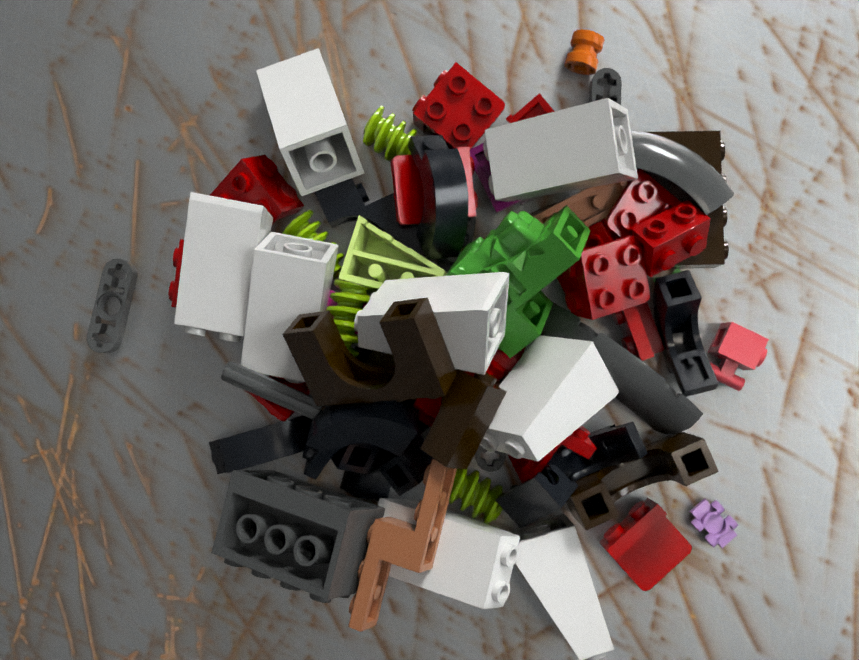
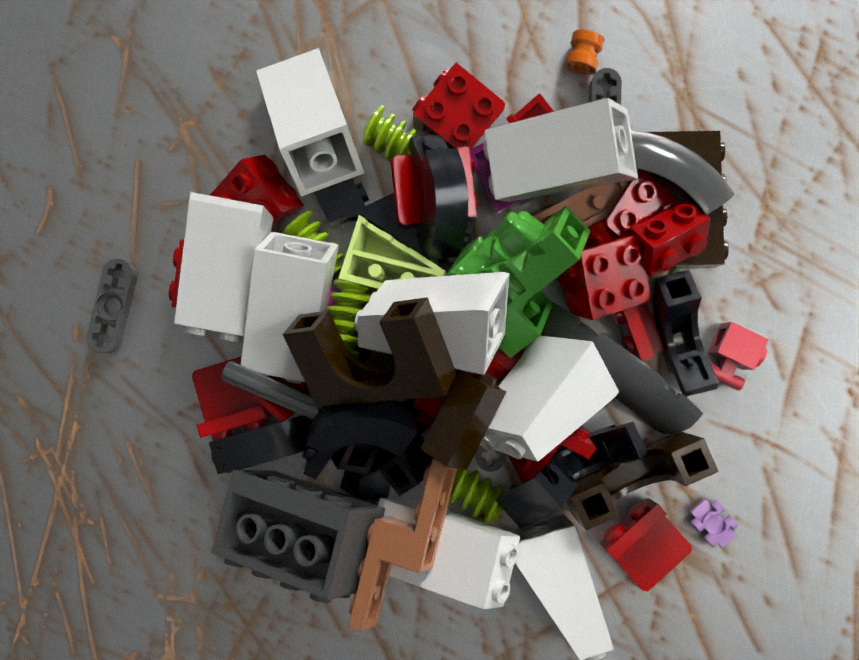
none -> red bracket [192,356,273,441]

